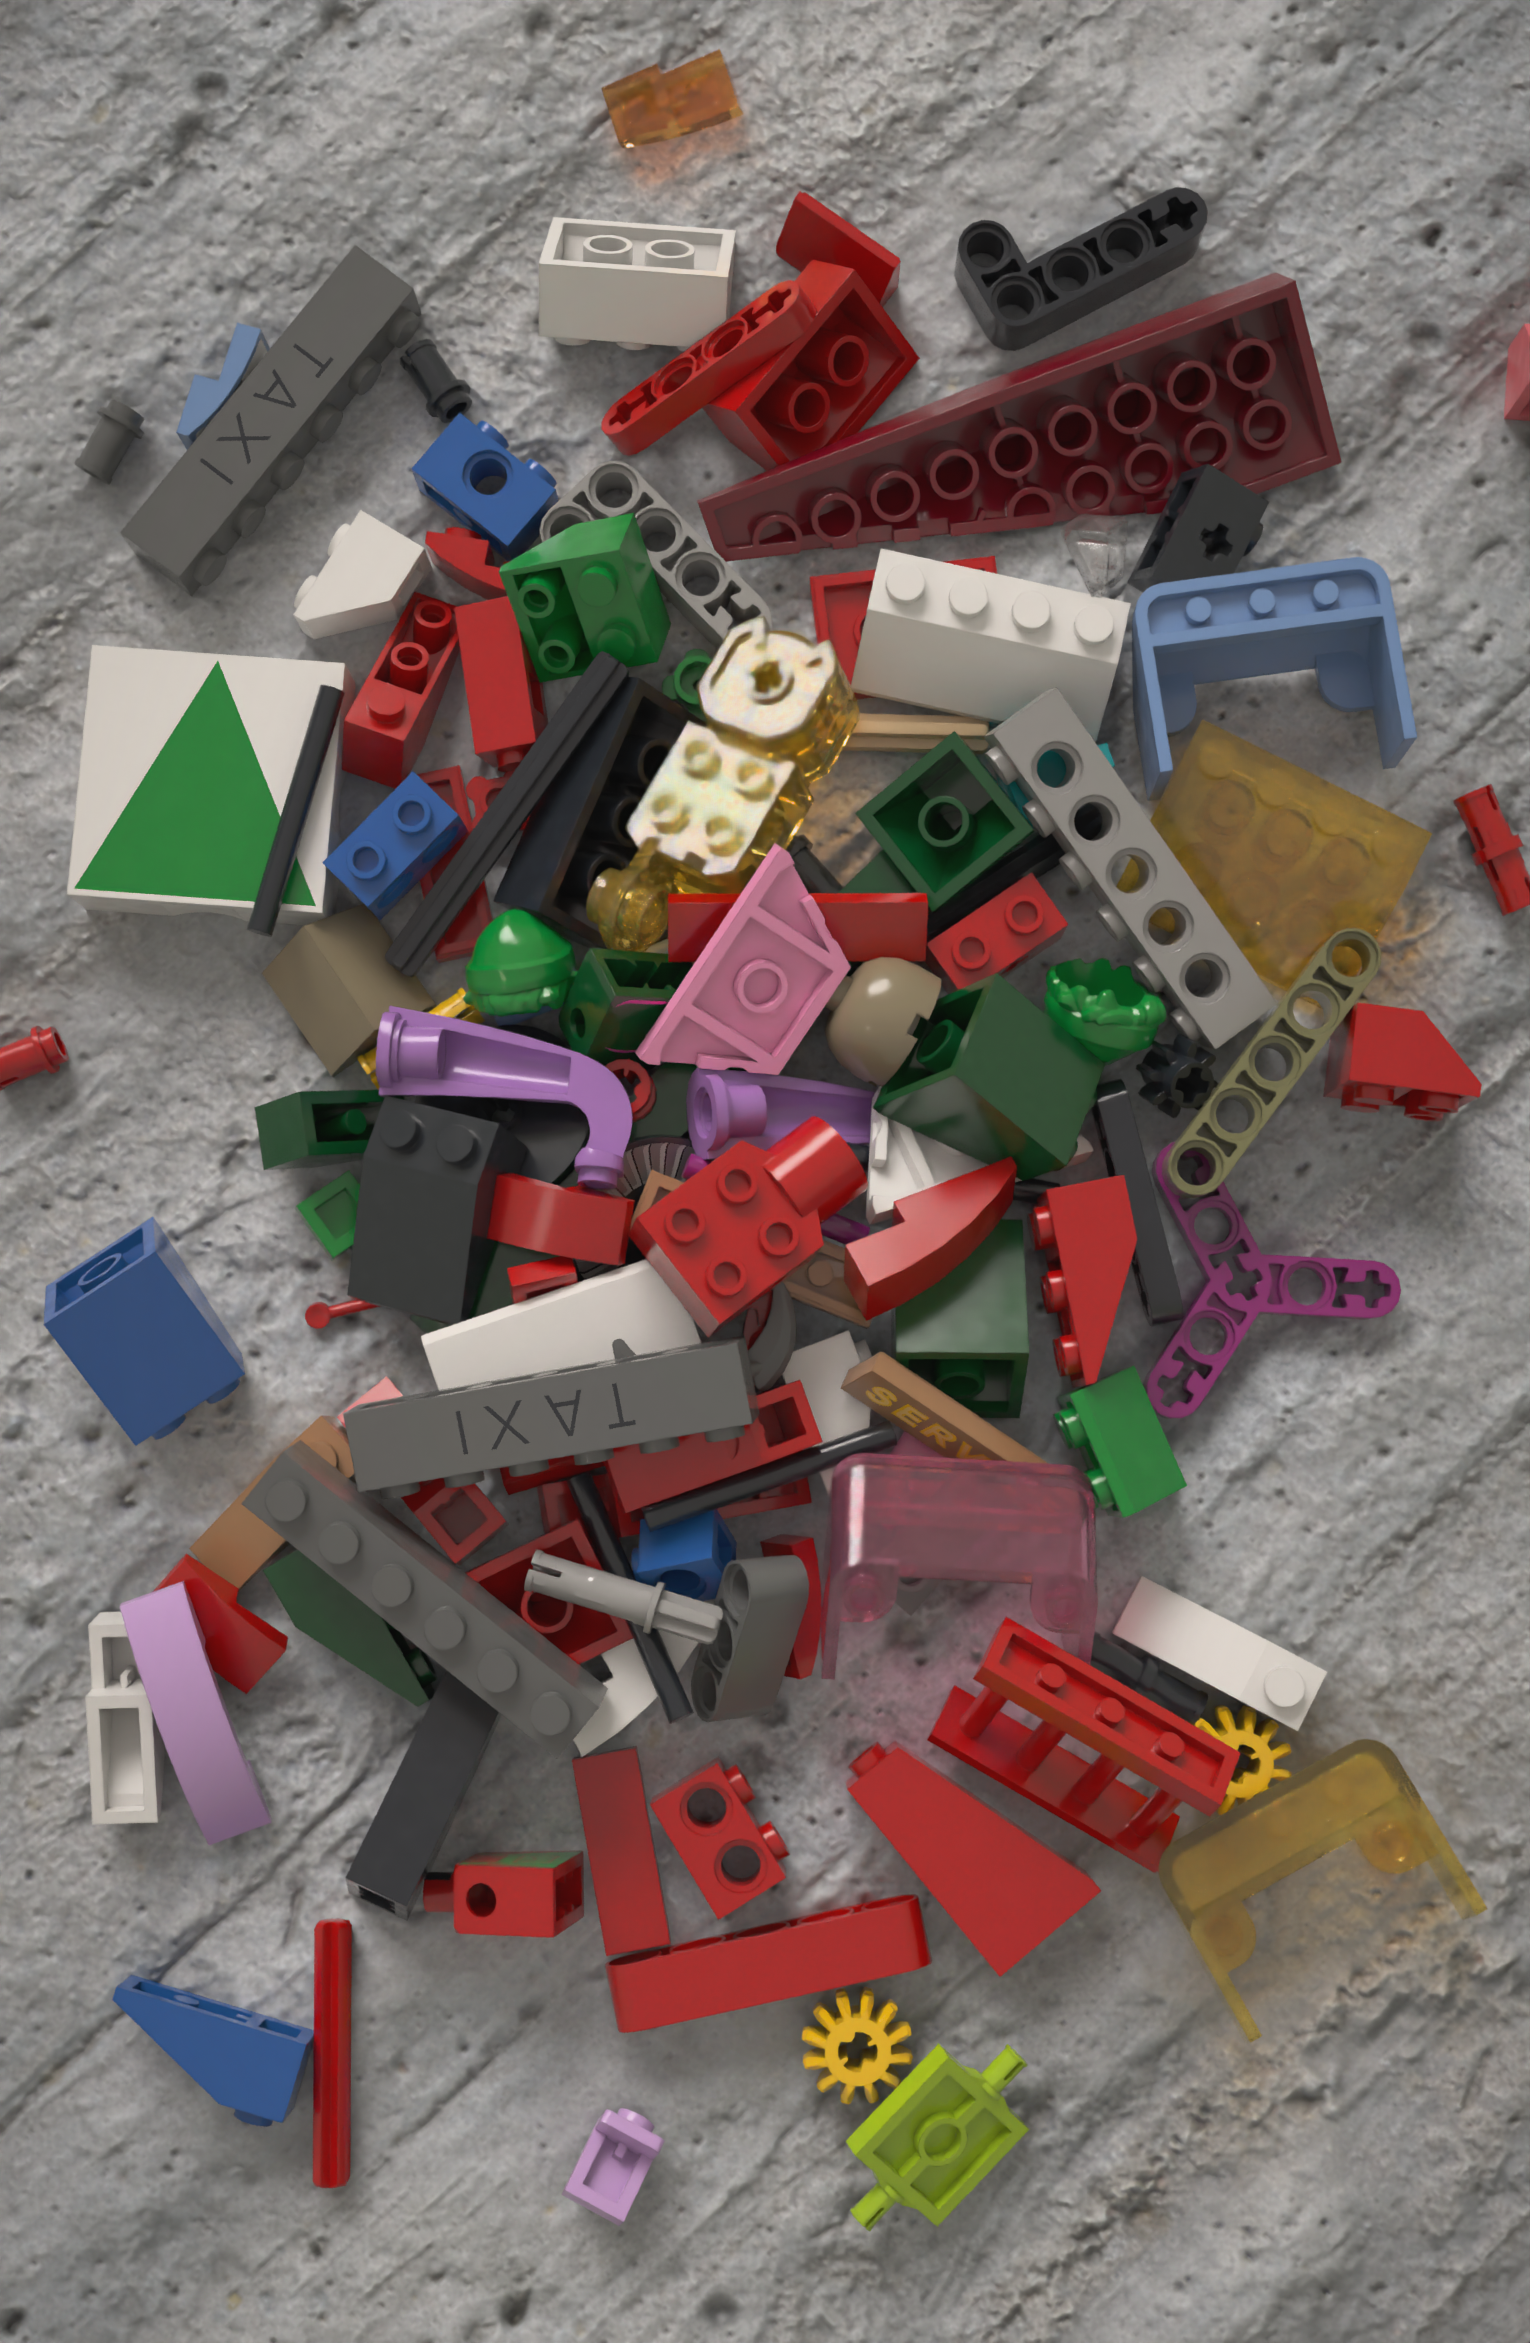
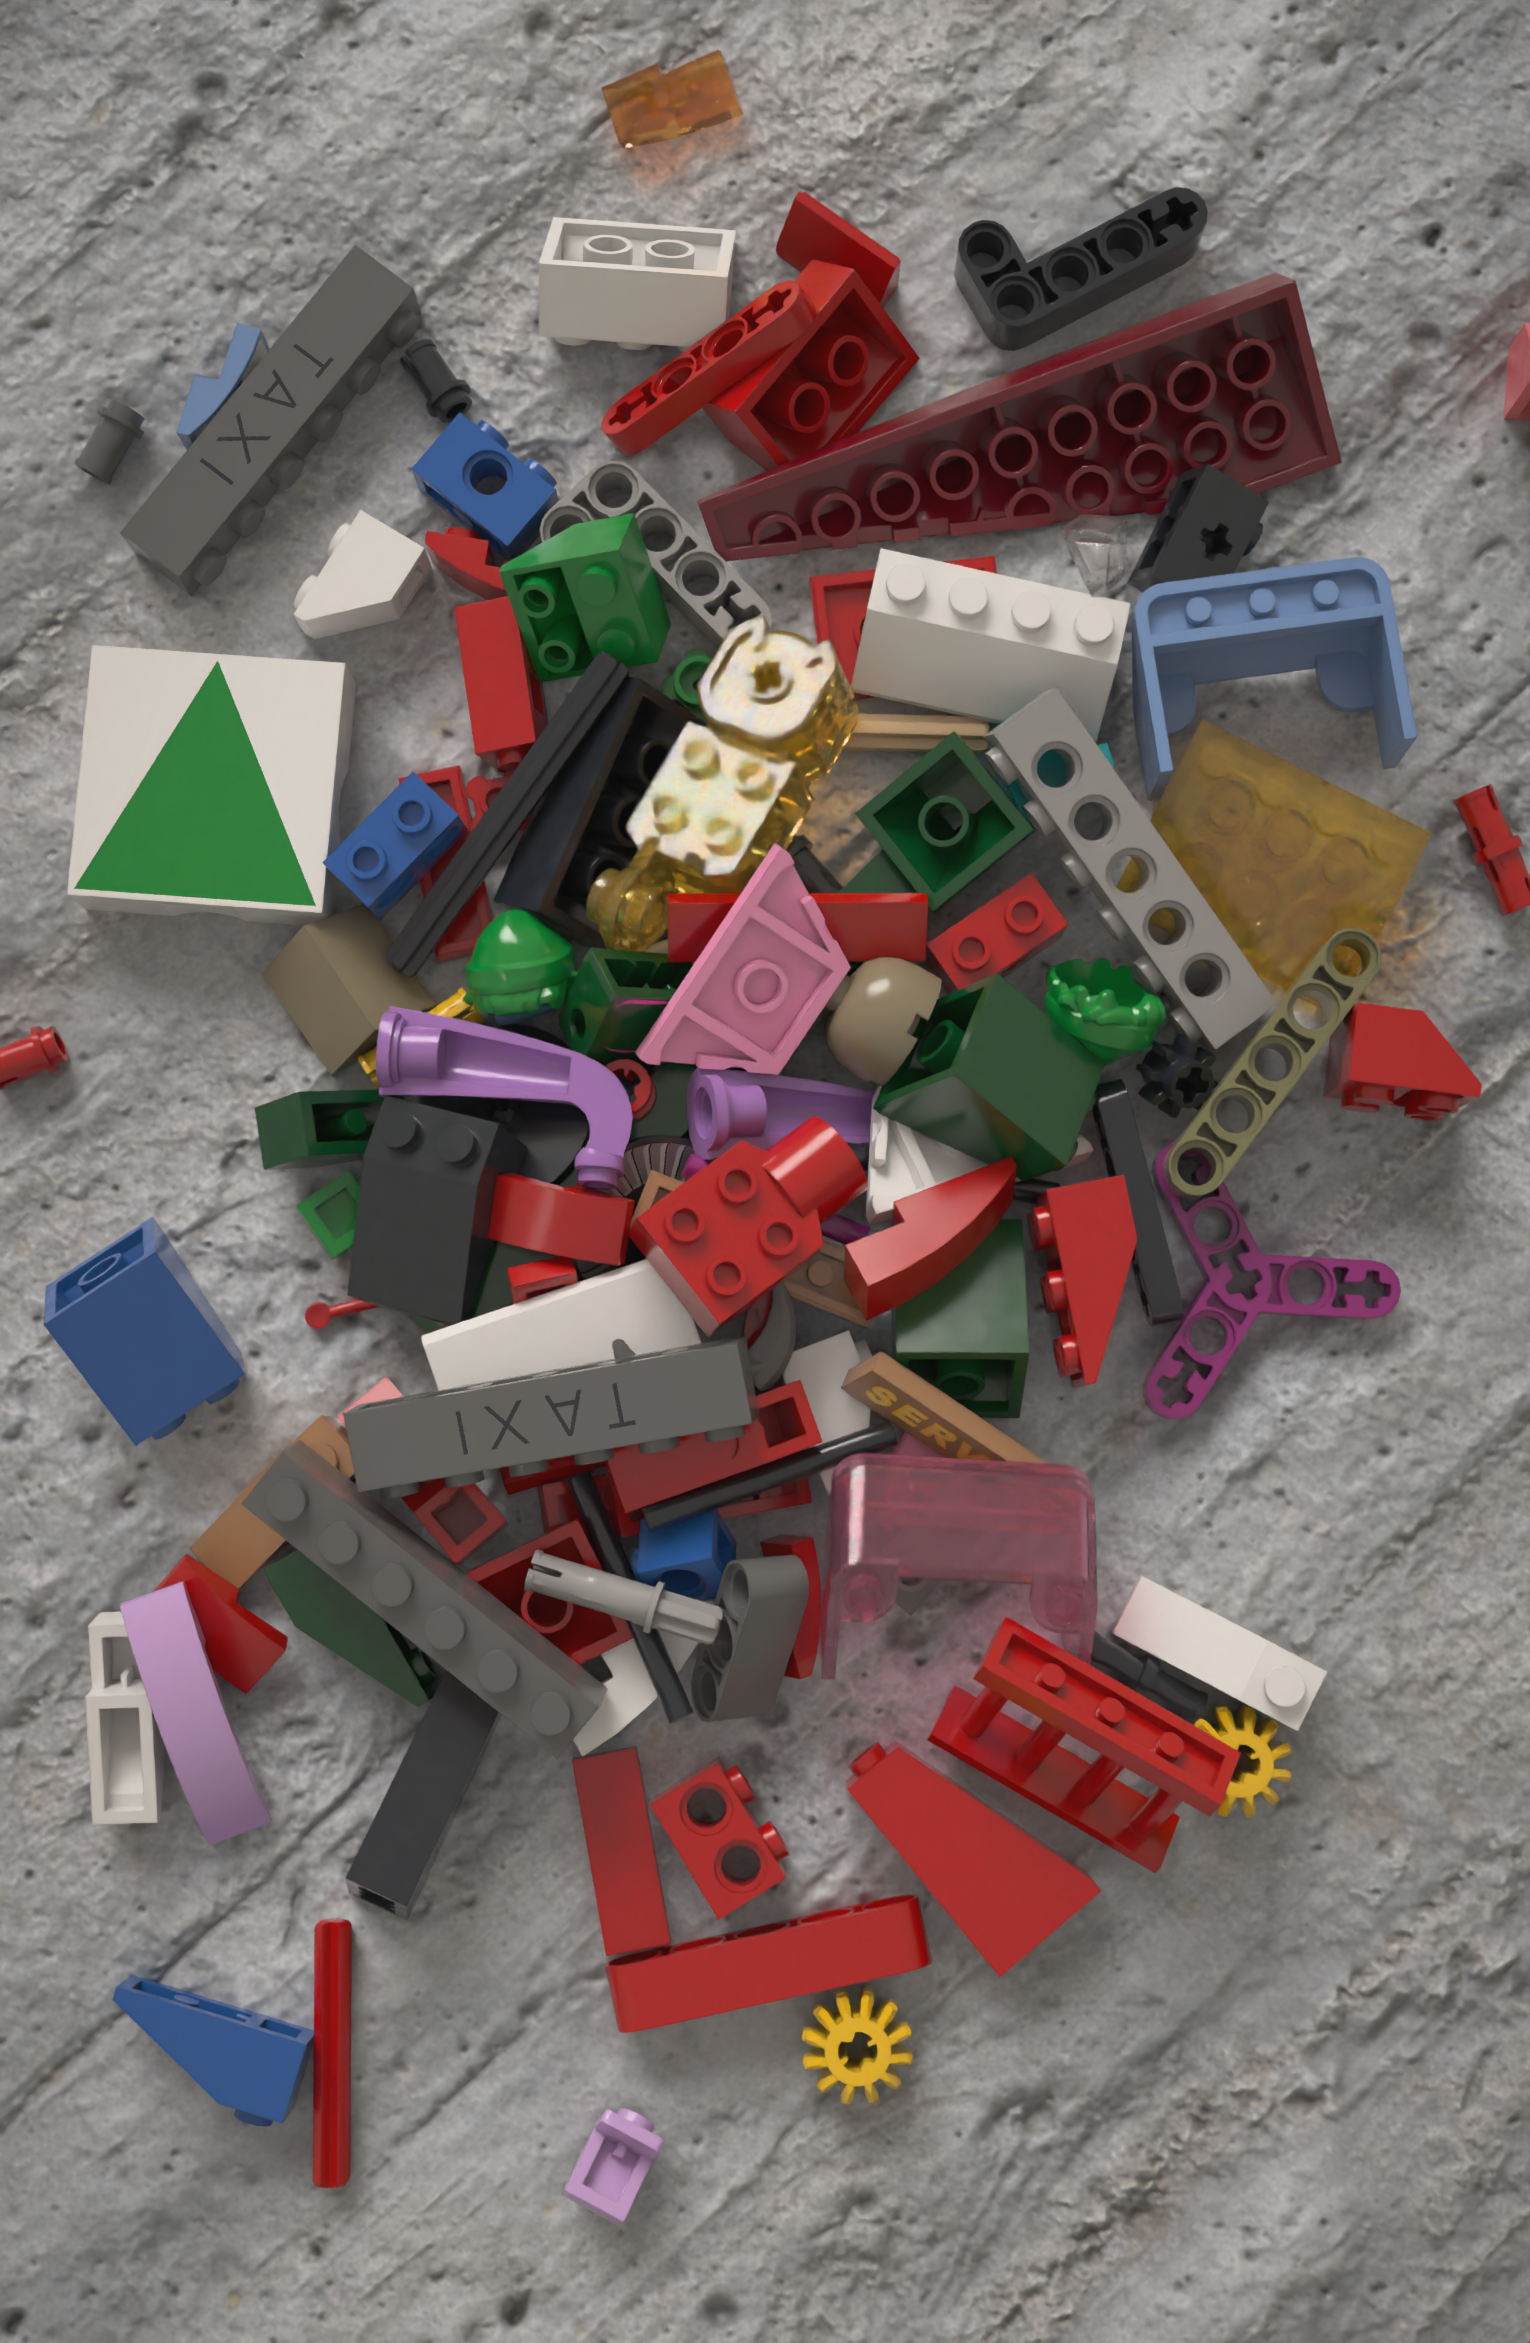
black bar [247,685,345,937] -> none
red slope [342,592,460,789] -> none
red torso [423,1851,584,1938] -> none
lime plate [846,2043,1029,2231] -> none
black axle [926,803,1102,944] -> none
green slope [1053,1366,1187,1518] -> none
clear yellow windscreen [1158,1739,1488,2043] -> none

